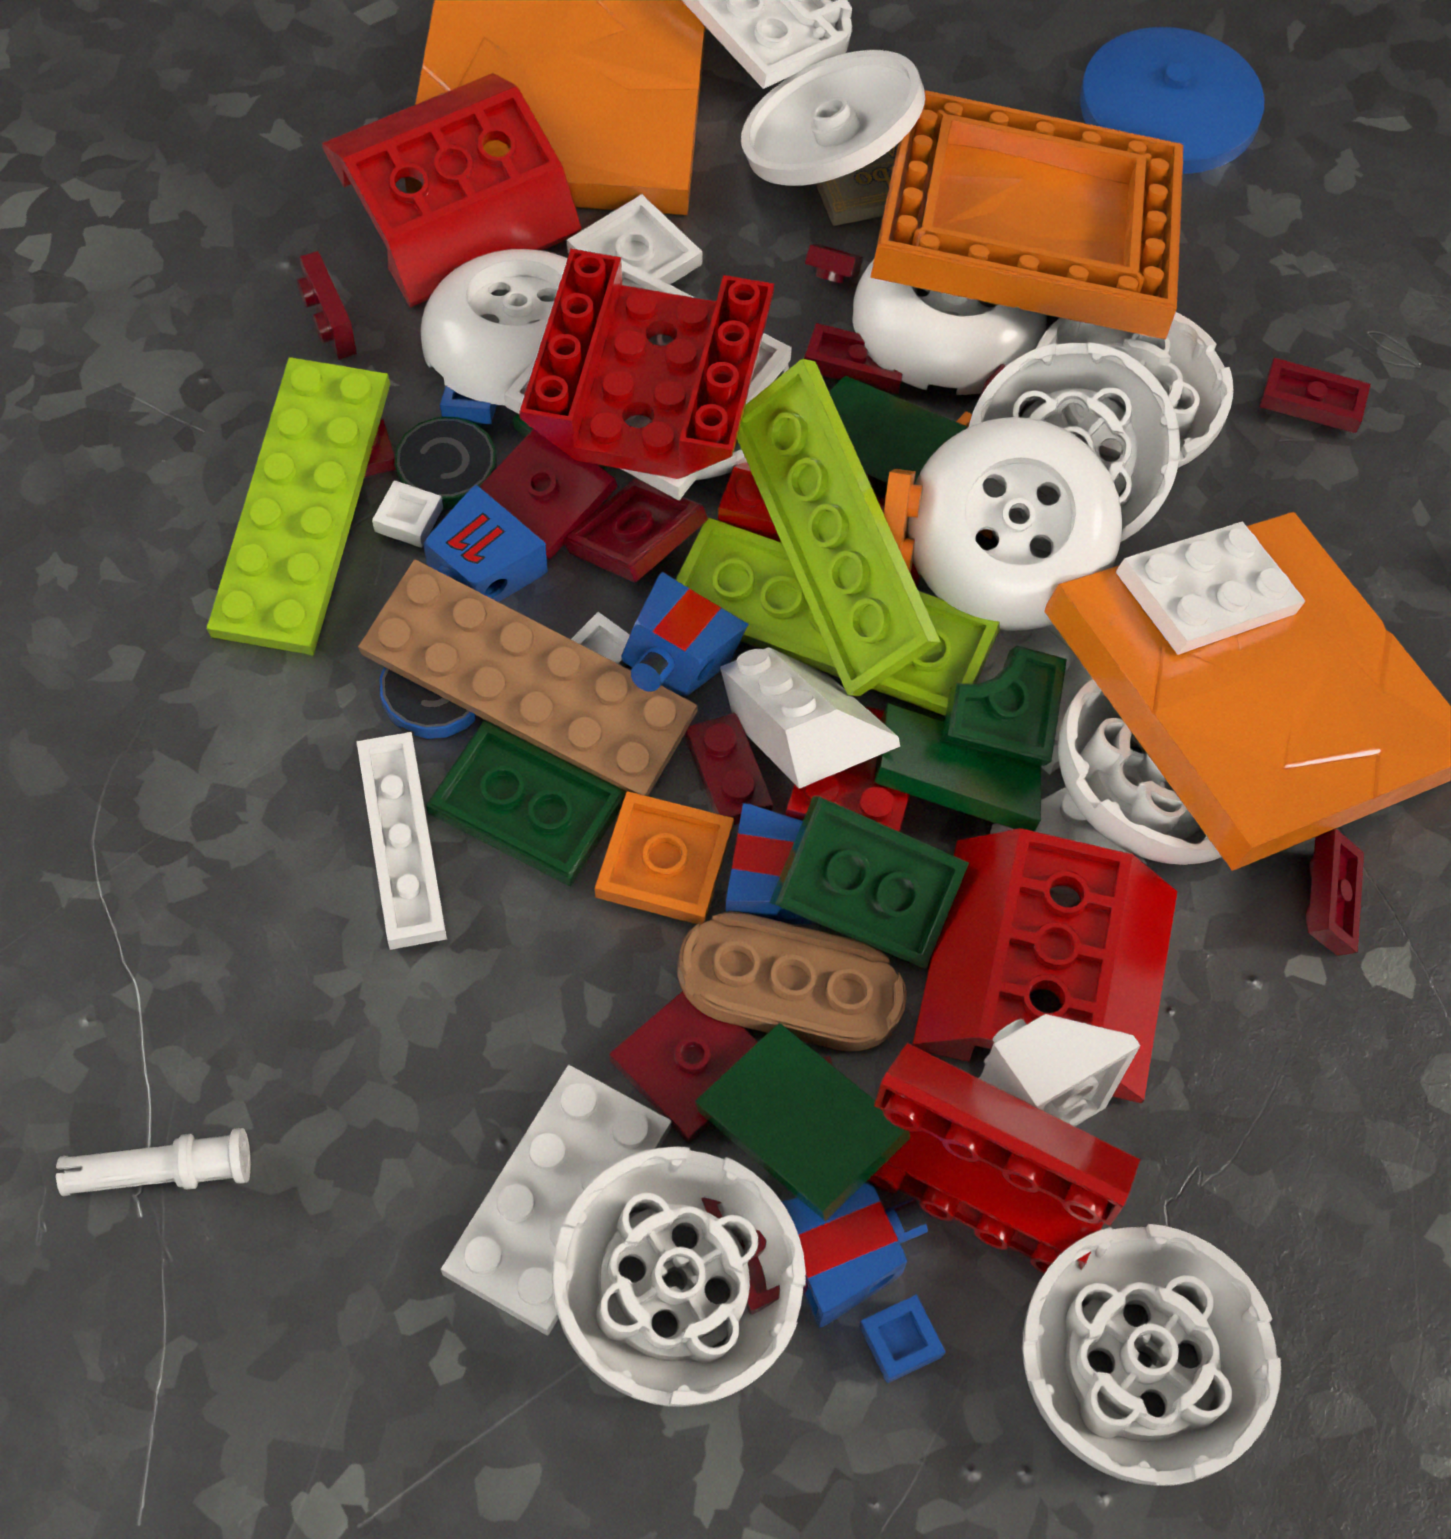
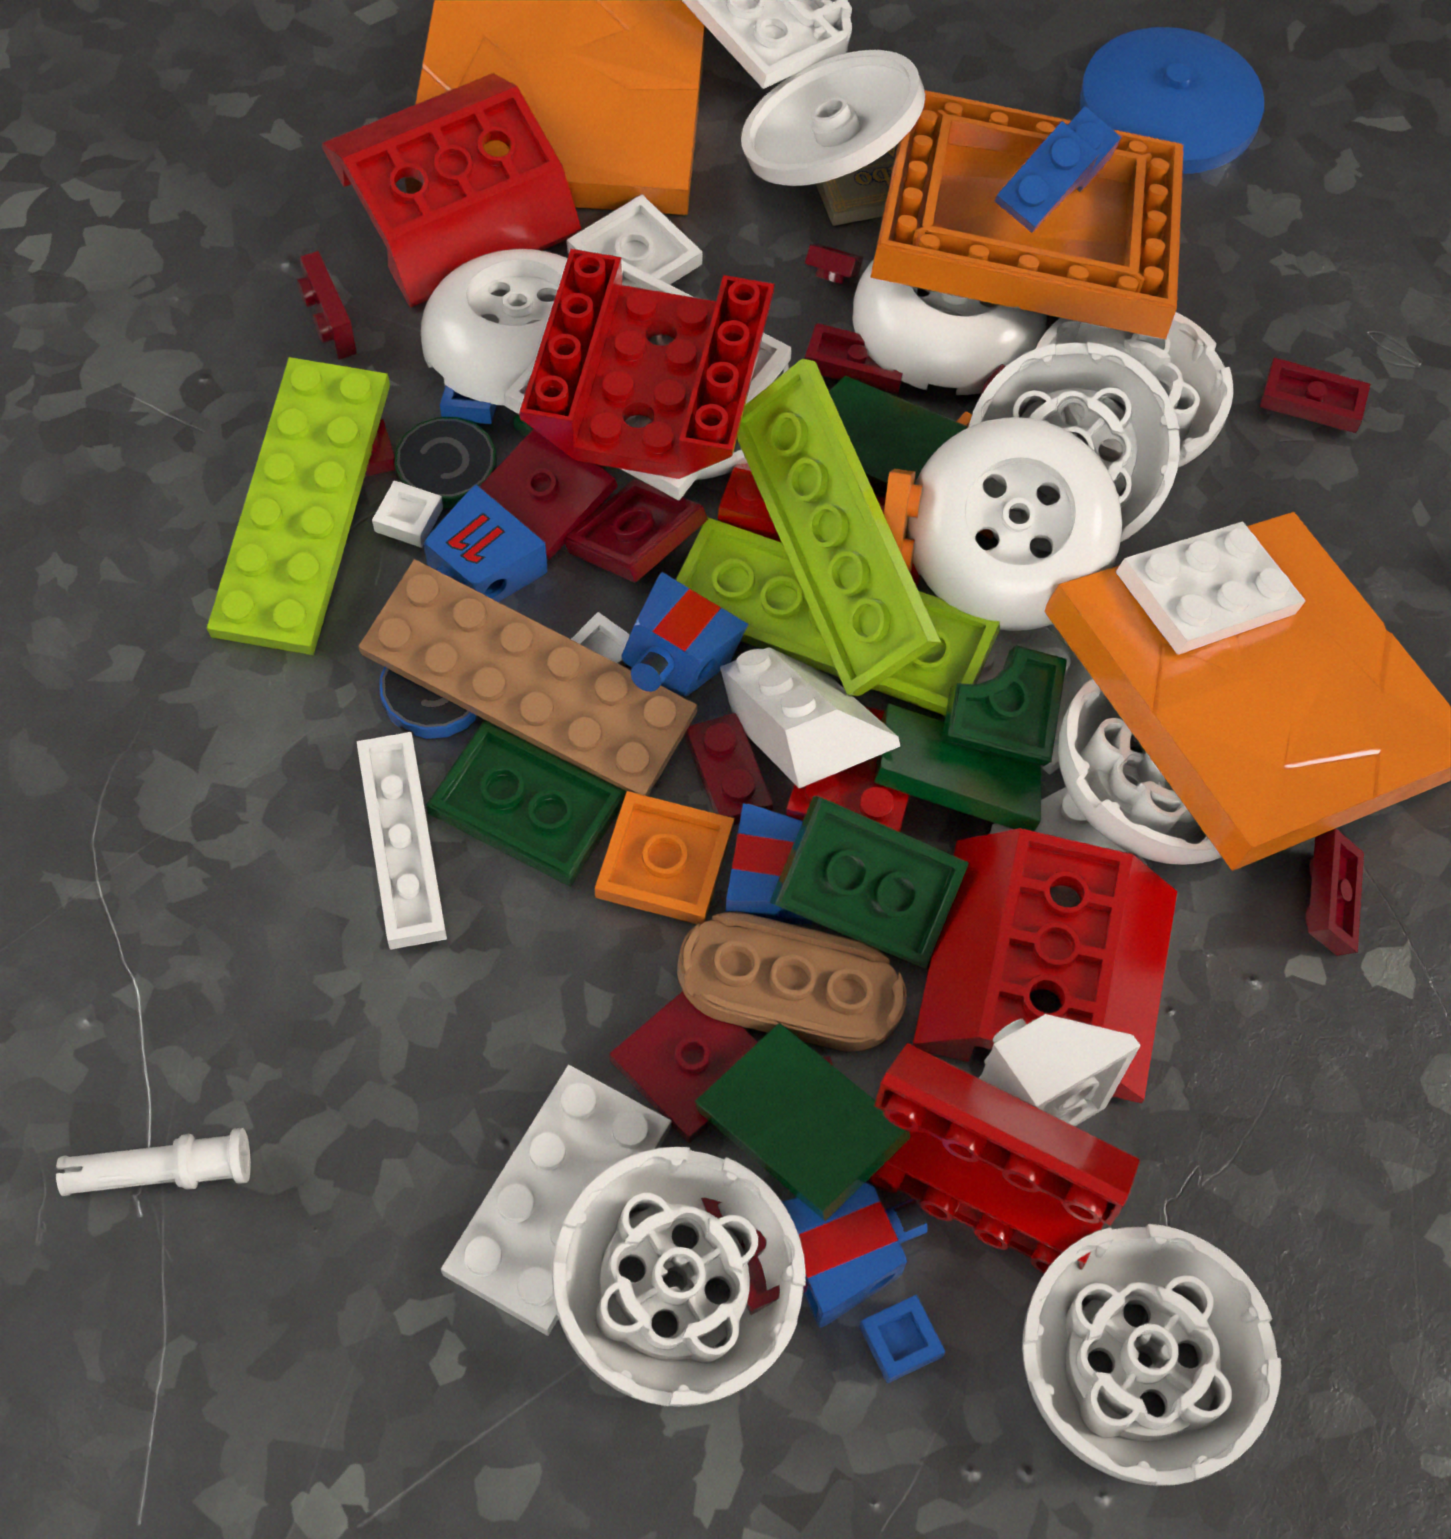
none -> blue arch [995,106,1122,233]

